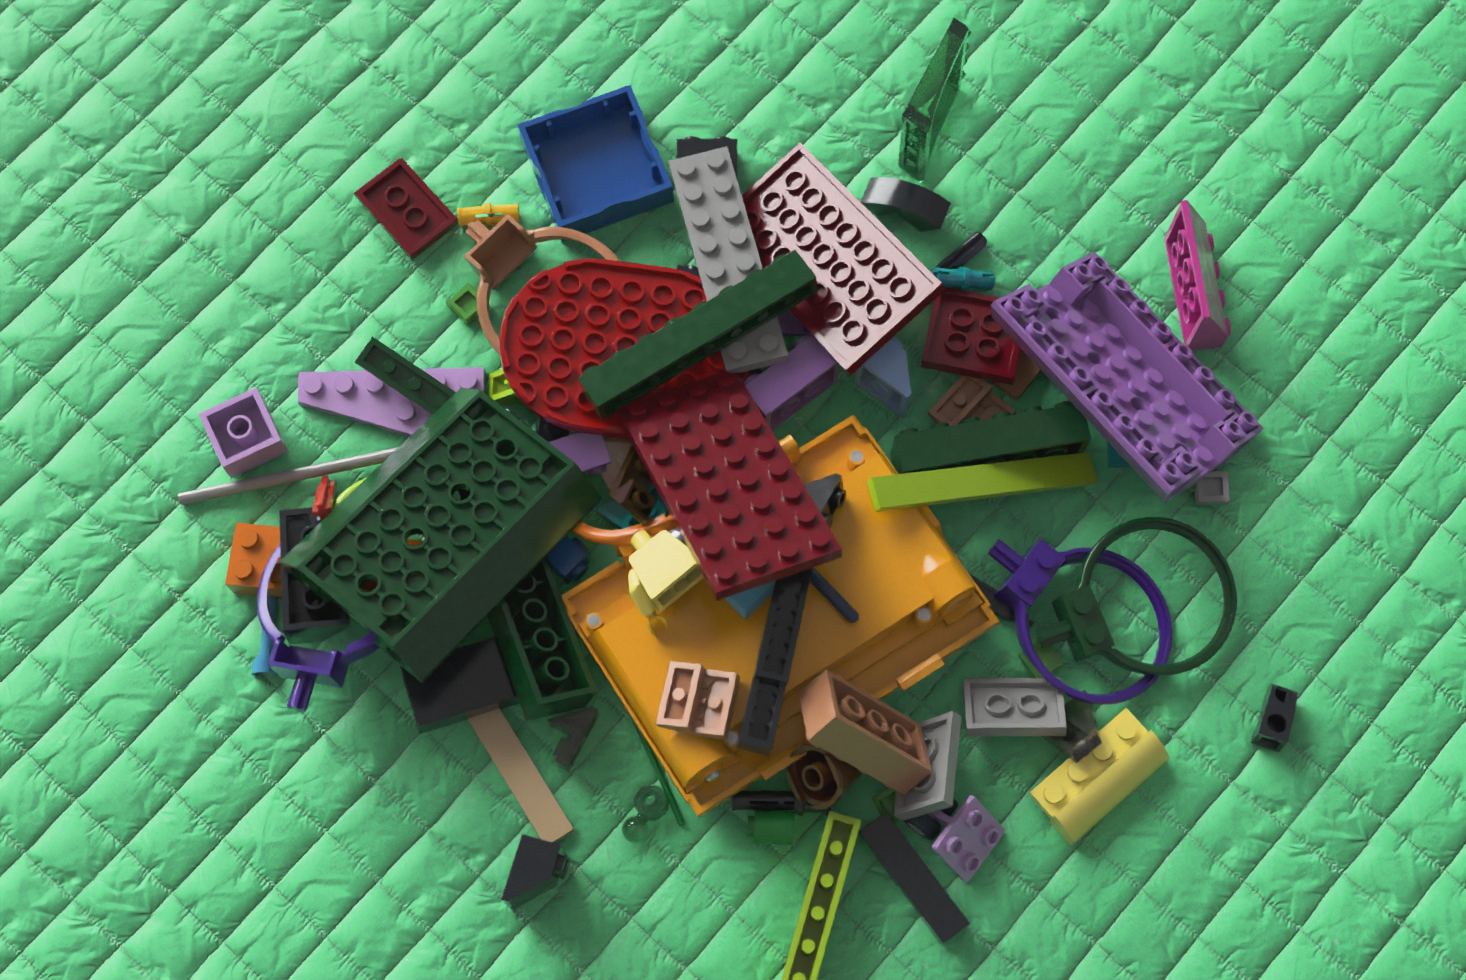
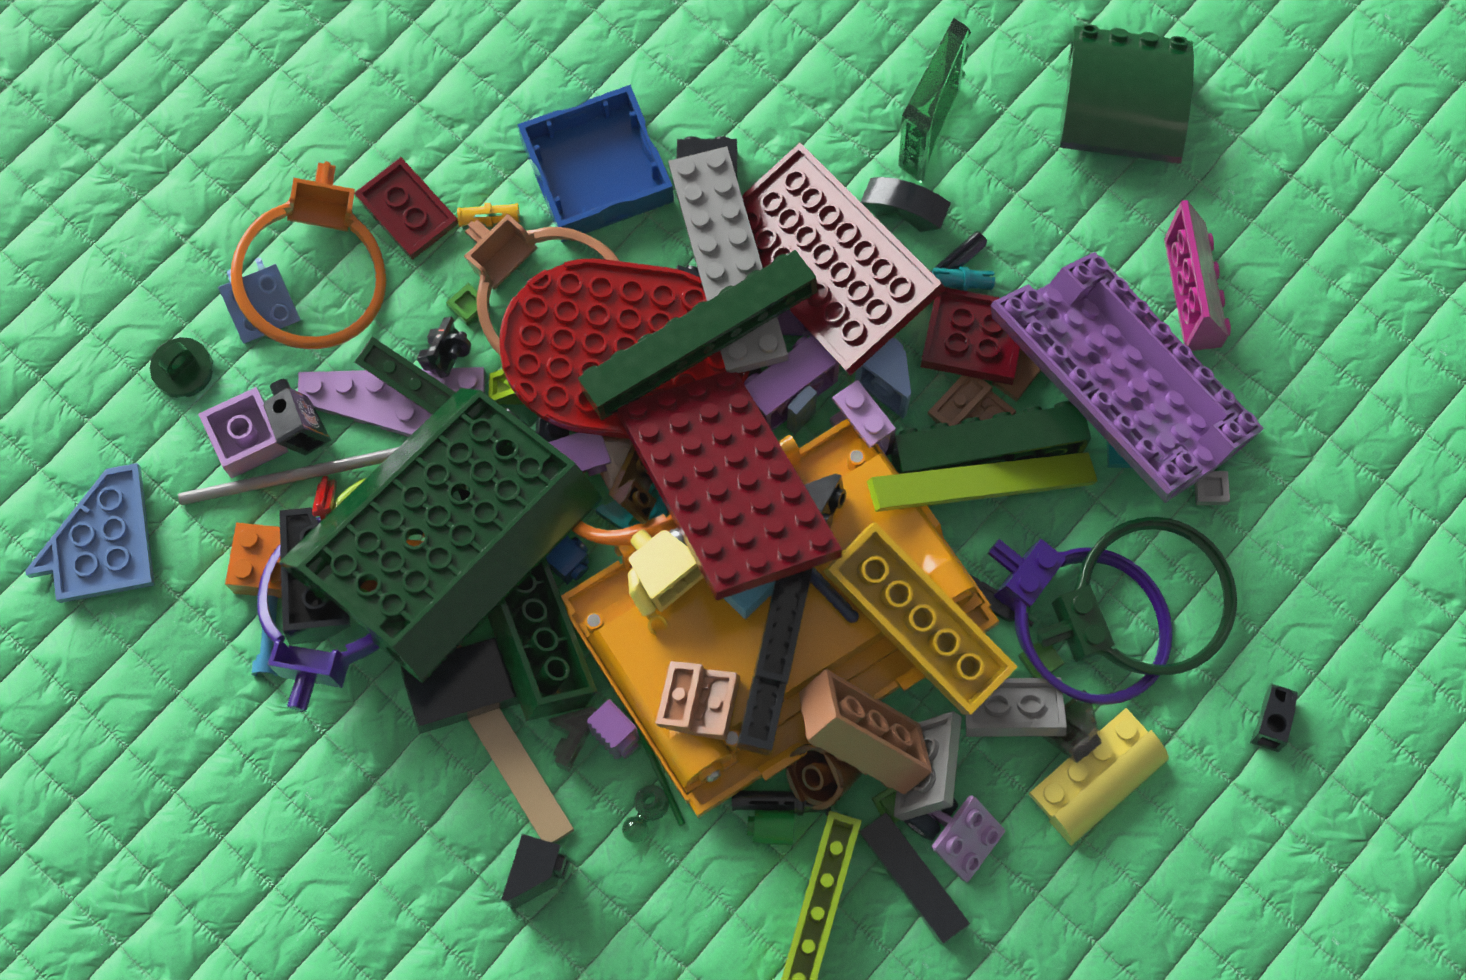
none -> medium blue wing [25,463,155,603]
none -> dark green tile [149,337,213,398]
none -> medium blue plate [218,257,301,344]
none -> orange brick [231,161,386,349]
none -> black torso [263,379,331,456]
none -> black hips [417,316,472,378]
none -> medium lavender brick [587,699,640,759]
none -> sand blue tile [787,386,817,435]
none -> yellow brick [823,522,1018,715]
none -> lavender panel [830,380,896,456]
none -> dark green slope [1060,24,1194,164]

